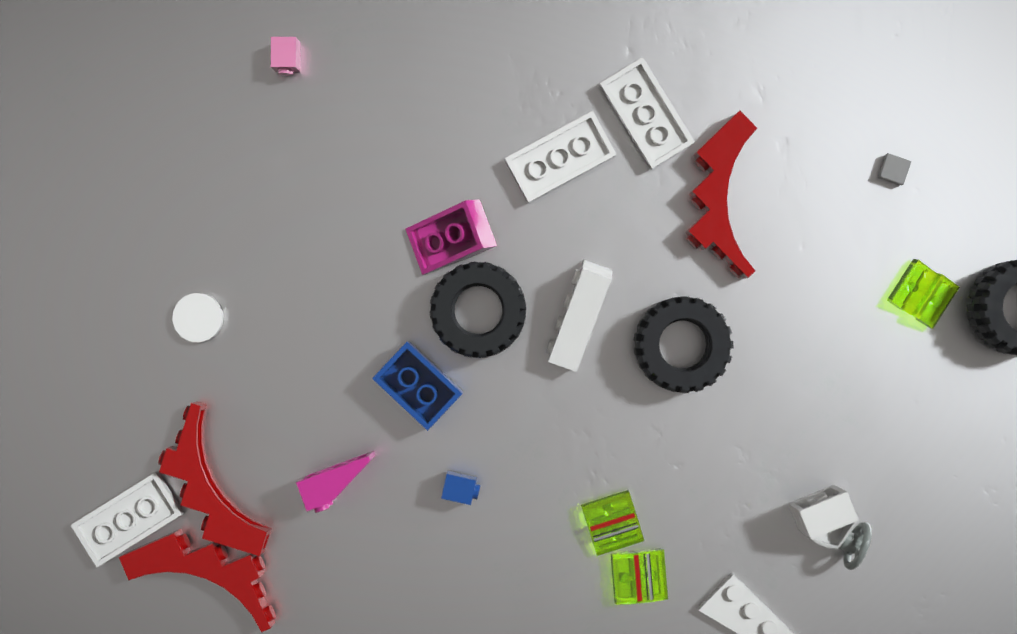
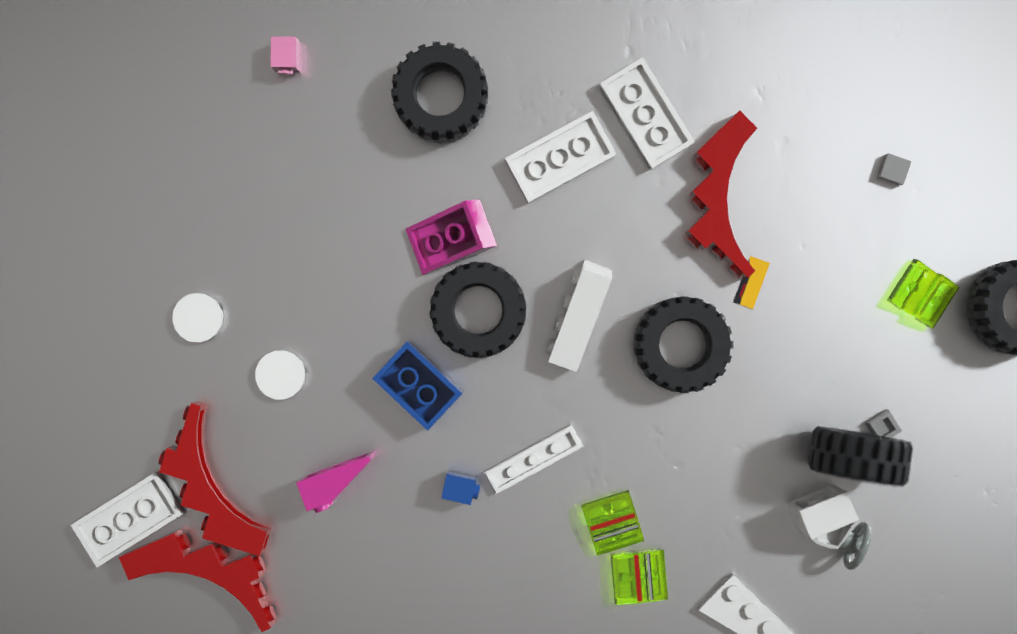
none -> white tile [255,350,306,400]
none -> black tyre [391,41,488,143]
none -> white tile [484,425,583,494]
none -> yellow sticker [733,256,770,309]
none -> black tyre [808,426,913,487]
none -> light grey tile [865,409,902,438]

